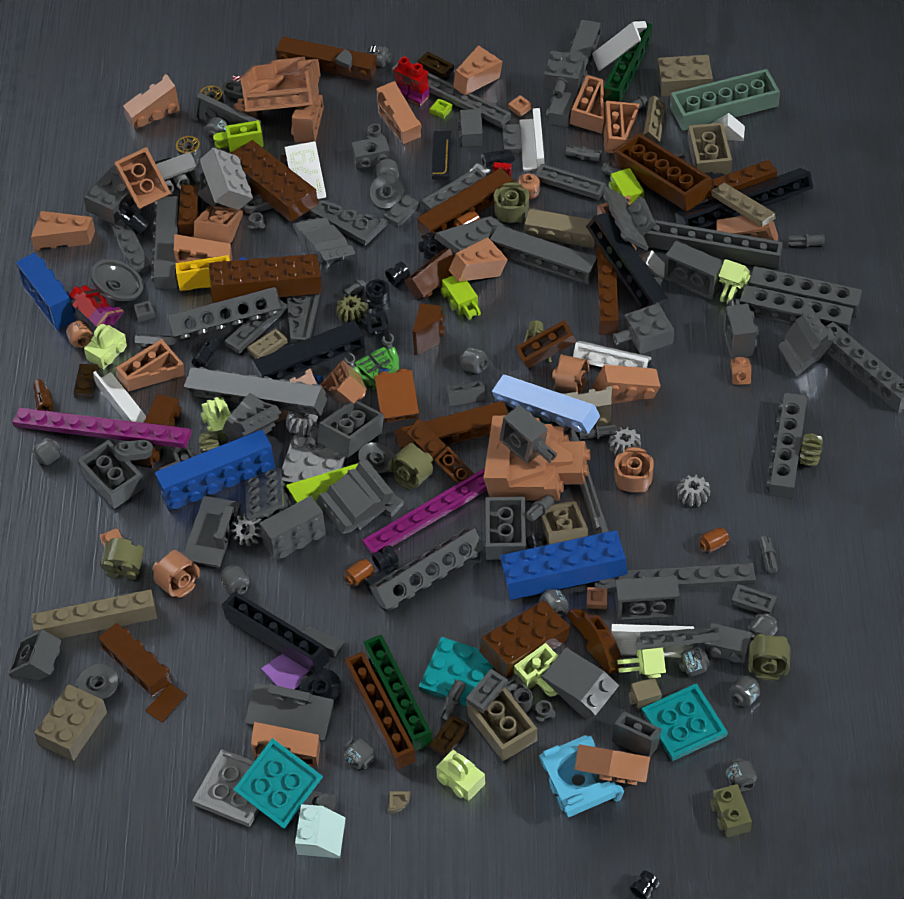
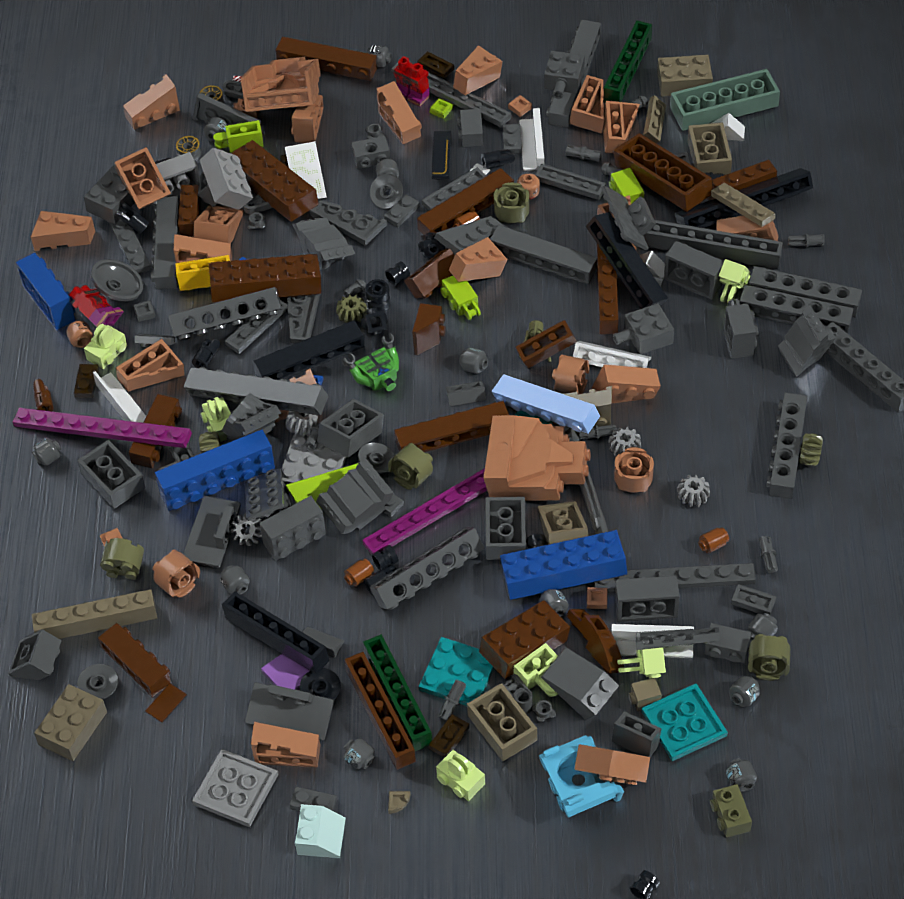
dark grey plate [114,440,153,461] -> none
teal plate [233,738,323,829] -> none
dark tan plate [247,328,288,359] -> none
nougat wedge [320,360,367,404] -> none
dark grey tile [335,49,352,69] -> none
dark orange brick [375,369,419,423] -> none
reddish brown slope [405,419,474,484] -> none
dark grey plate [466,669,508,713] -> none
red tile [493,162,512,177] -> none
dark grey brick [499,405,557,464] -> none
dark tan brick [525,209,596,248] -> none
dark grey axle [525,495,554,522] -> none
white panel [592,21,647,71] -> none
head [678,647,710,677] -> none
nougat bracket [730,357,751,385] -> none

